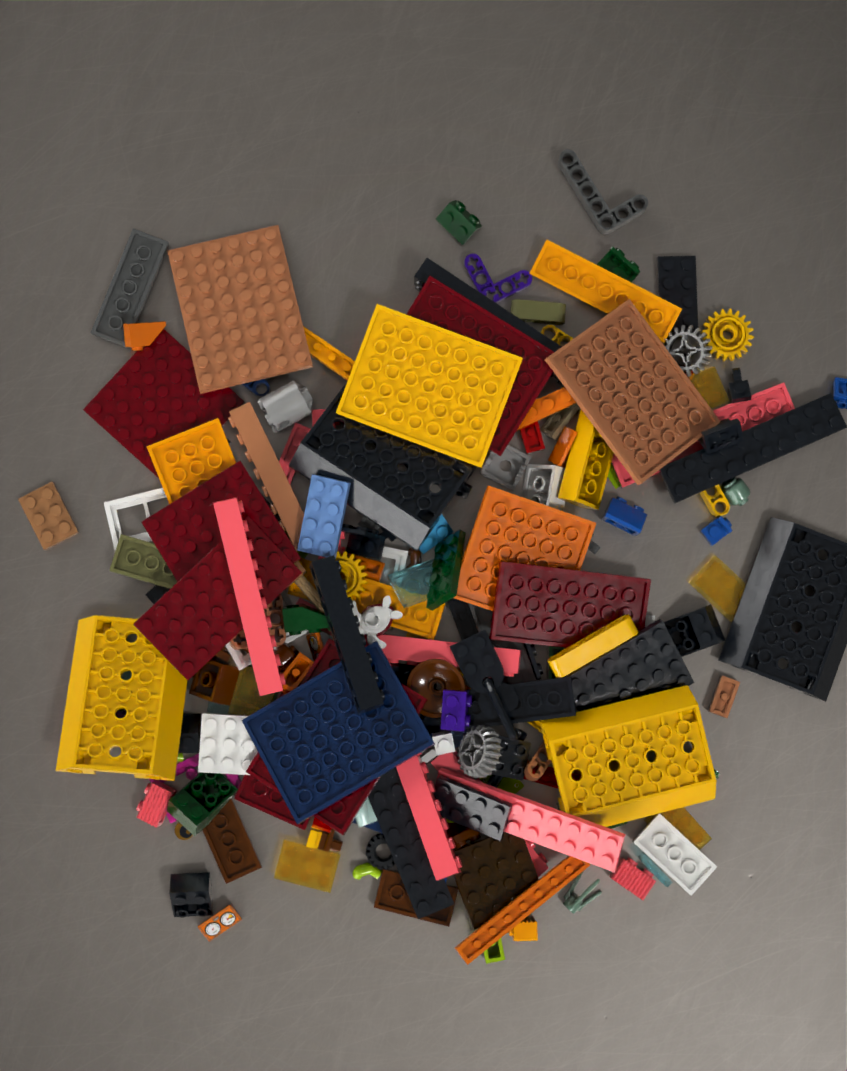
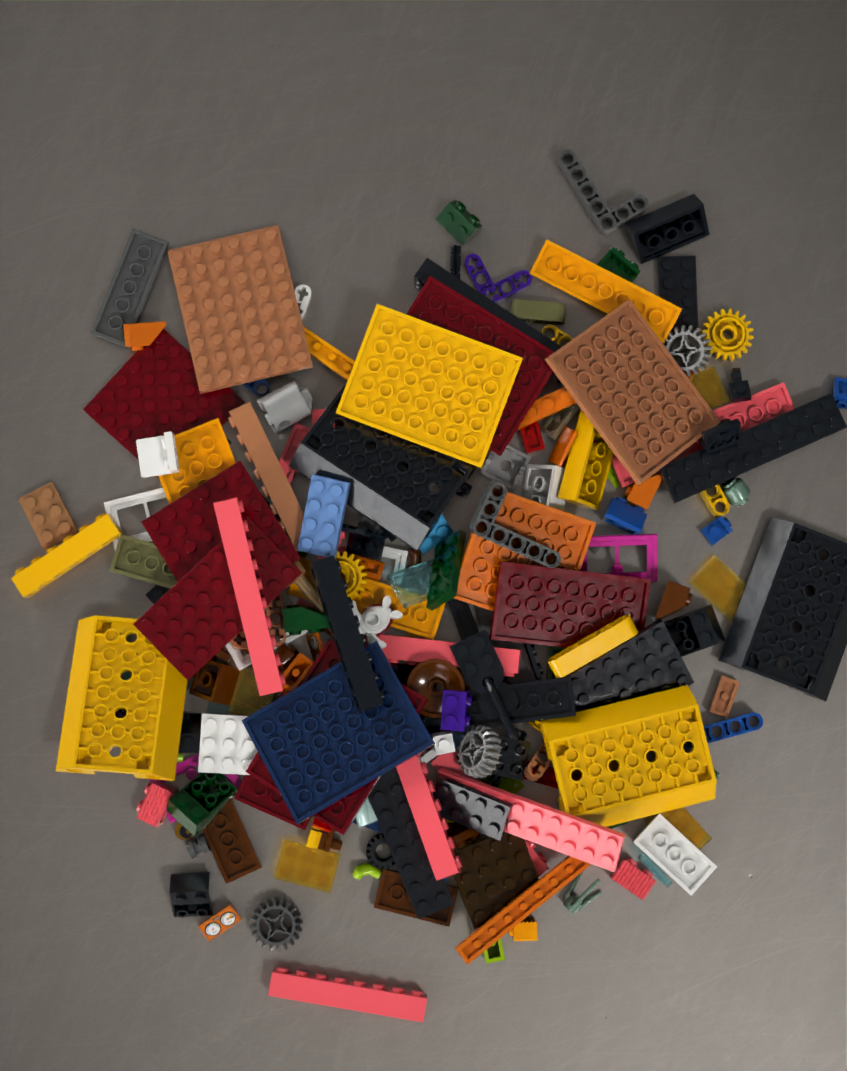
none -> yellow brick [11,513,124,598]
none -> white bracket [136,431,180,478]
none -> dark grey wheel [185,833,211,859]
none -> dark grey gear [250,897,303,951]
none -> coral brick [268,967,427,1022]
none -> white beam [295,284,312,320]
none -> black axle [450,245,461,279]
none -> dark grey beam [469,481,561,568]
none -> dark pink door [581,534,657,582]
none -> orange slope [624,474,662,511]
none -> black slope [625,194,710,264]
none -> reddish brown slope [655,580,693,621]
none -> blue beam [683,712,763,750]

